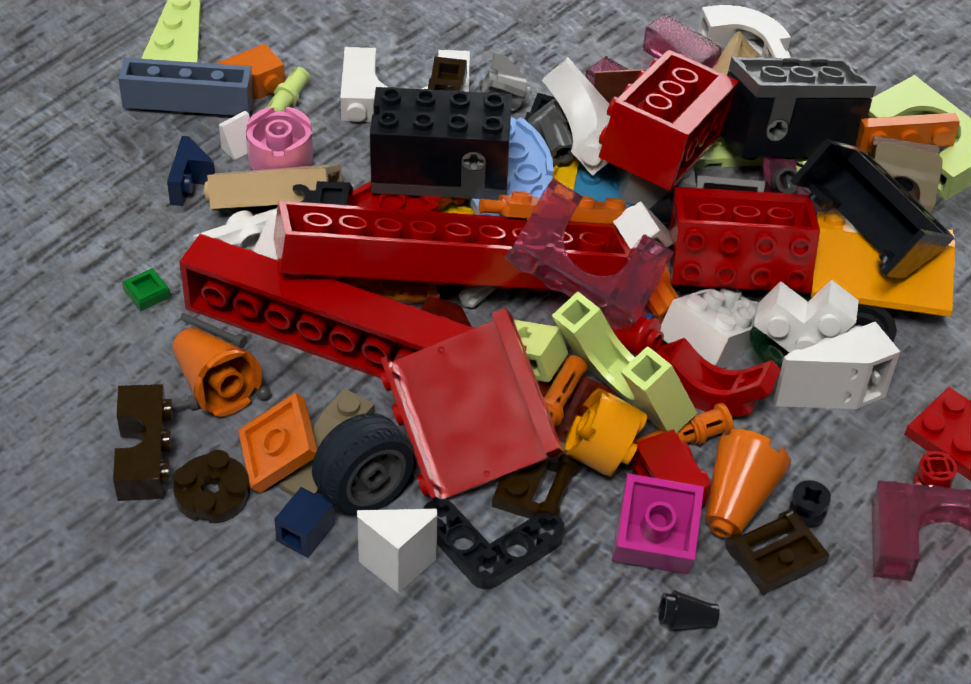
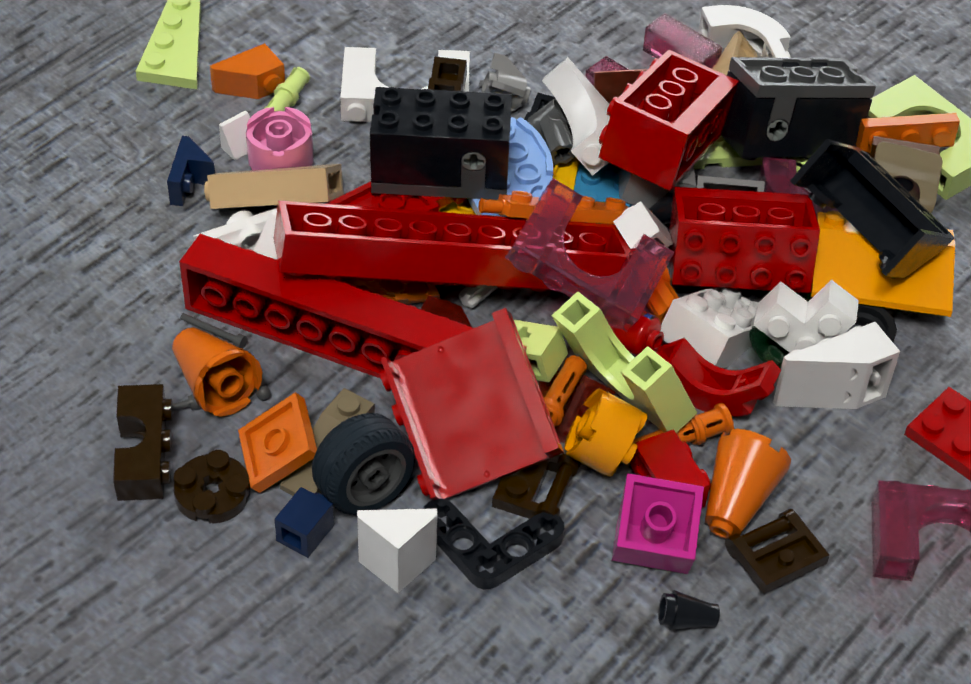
sand blue brick [118,57,254,116] -> none
green tile [122,268,171,312] -> none
black plate [293,181,353,206] -> none
dark grey hinge [771,167,799,194] -> none
black wheel [789,480,831,528] -> none
red wheel [912,451,957,503] -> none

